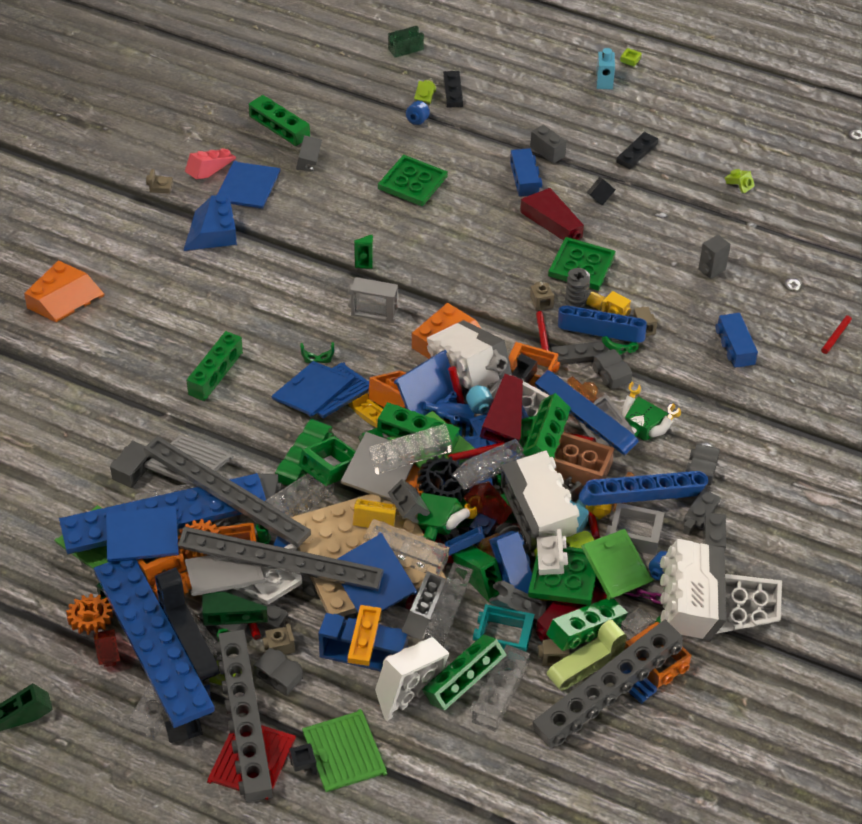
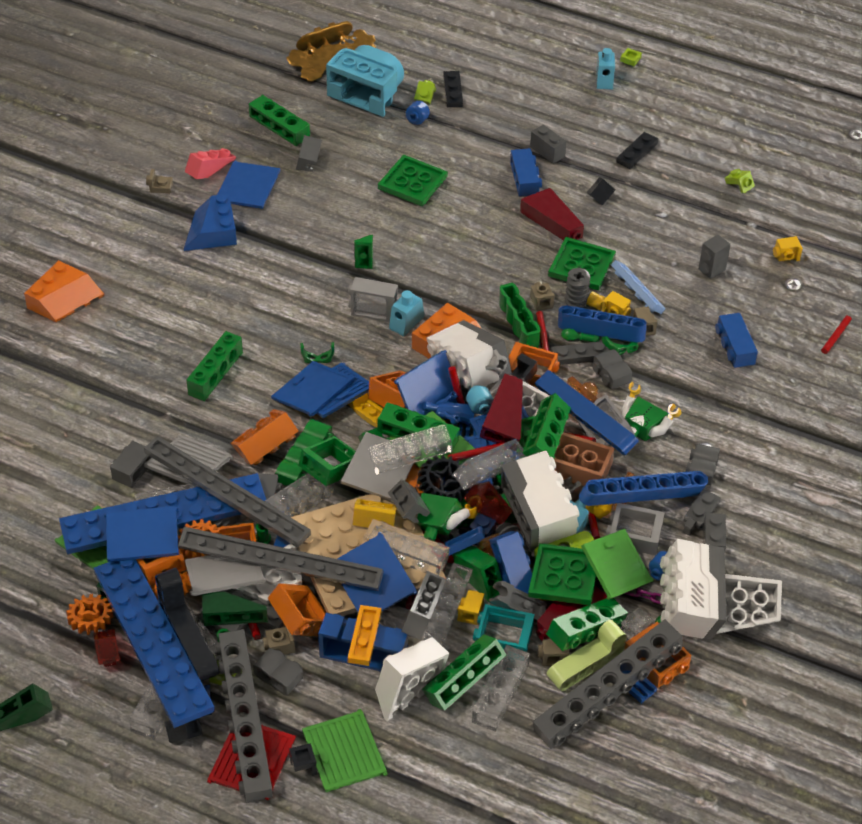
clear green brick [388,25,424,58] -> none
white bracket [537,529,568,575] -> none
none -> orange wedge [231,409,299,465]
none -> orange window [268,583,326,636]
none -> pearl gold plant [286,21,376,81]
none -> medium azure brick [326,45,404,117]
none -> medium azure torso [389,290,425,337]
none -> yellow brick [457,590,484,626]
none -> green brick [499,283,540,348]
none -> green piece [561,328,600,342]
none -> light blue plate [611,260,666,314]
none -> yellow brick [773,236,803,262]

